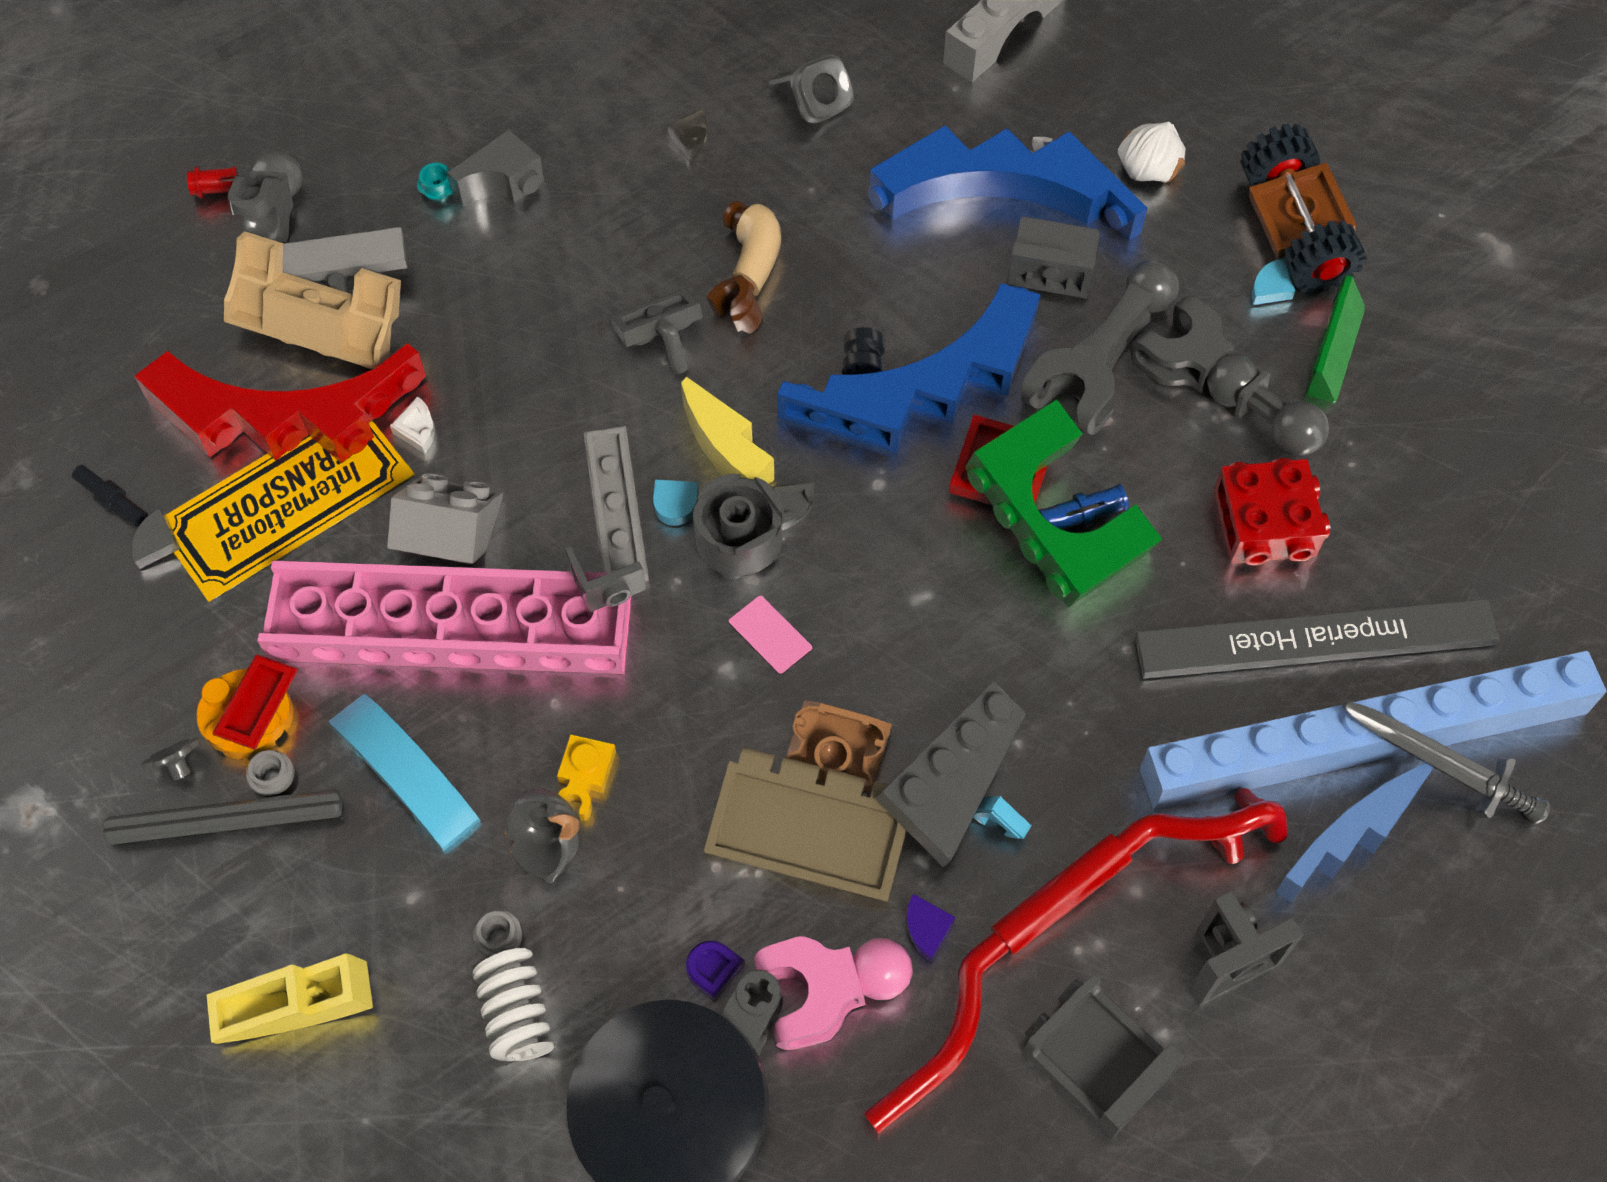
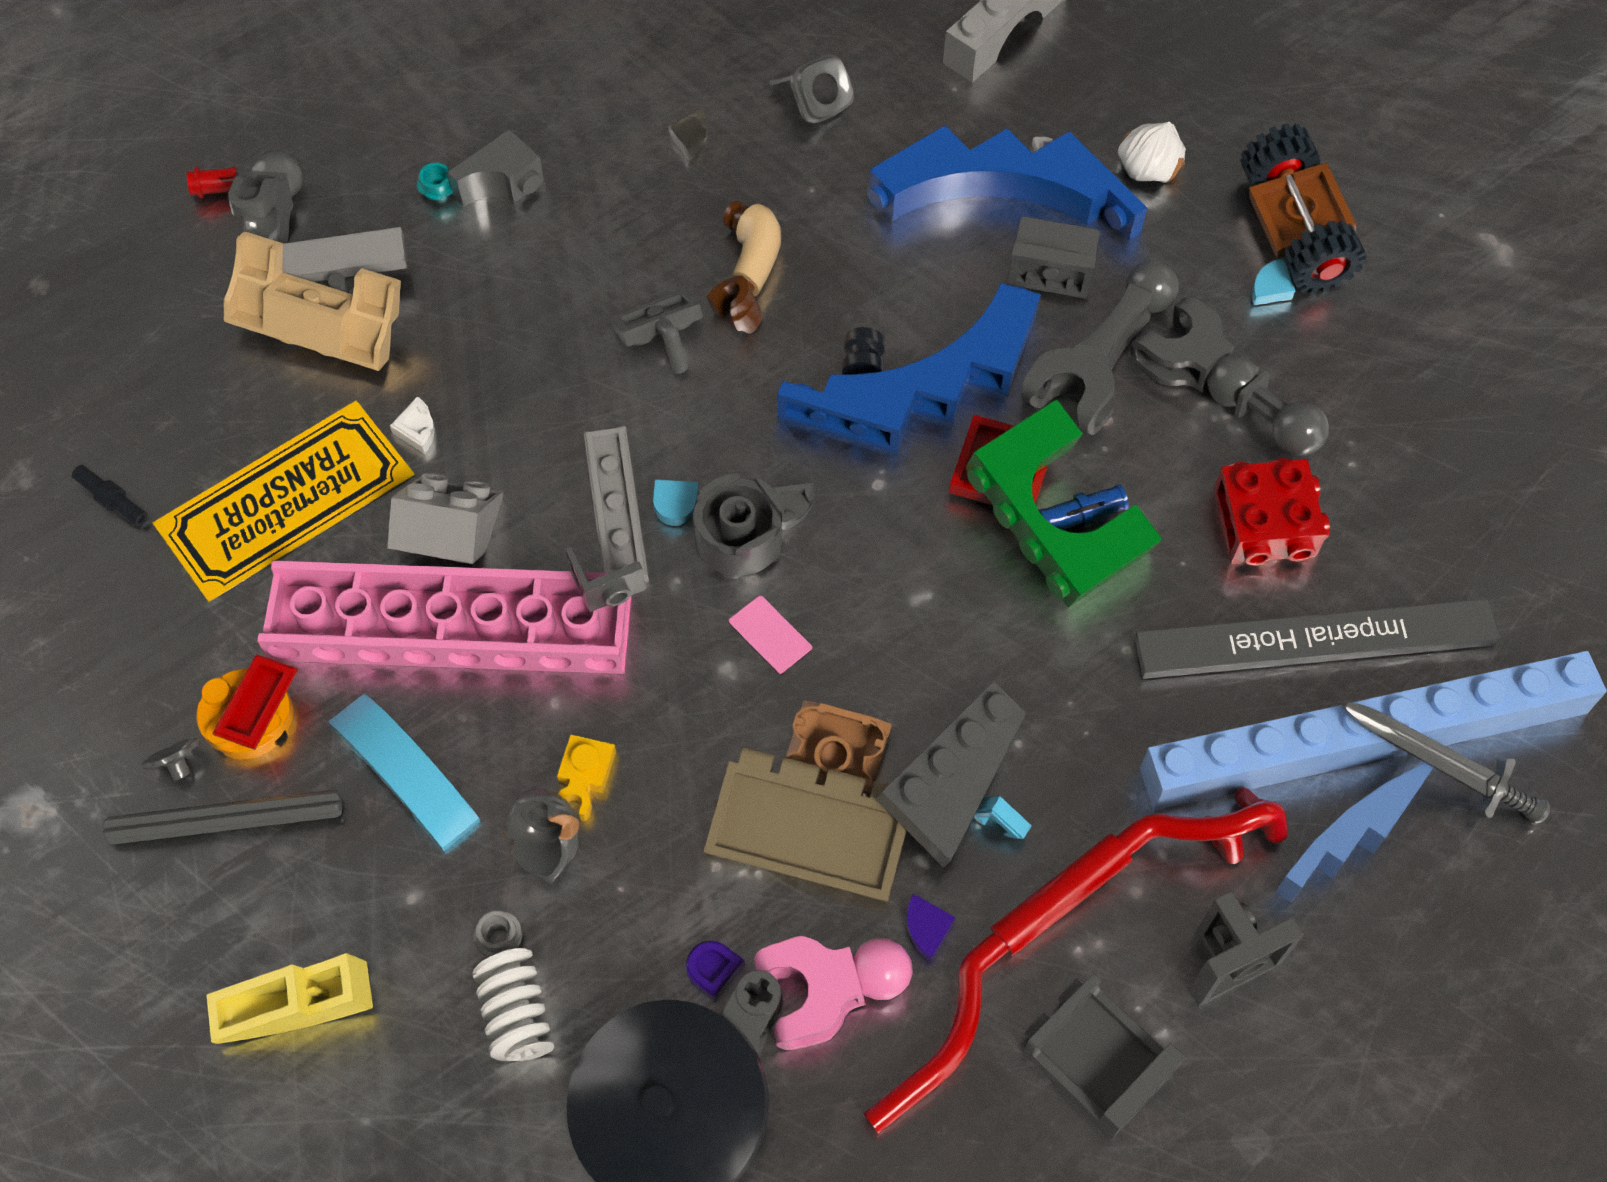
dark grey tile [132,508,181,569] -> none
red arch [134,343,426,464] -> none
light grey plate [246,750,295,796] -> none
light yellow slope [681,377,774,485] -> none
green slope [1305,275,1365,403] -> none

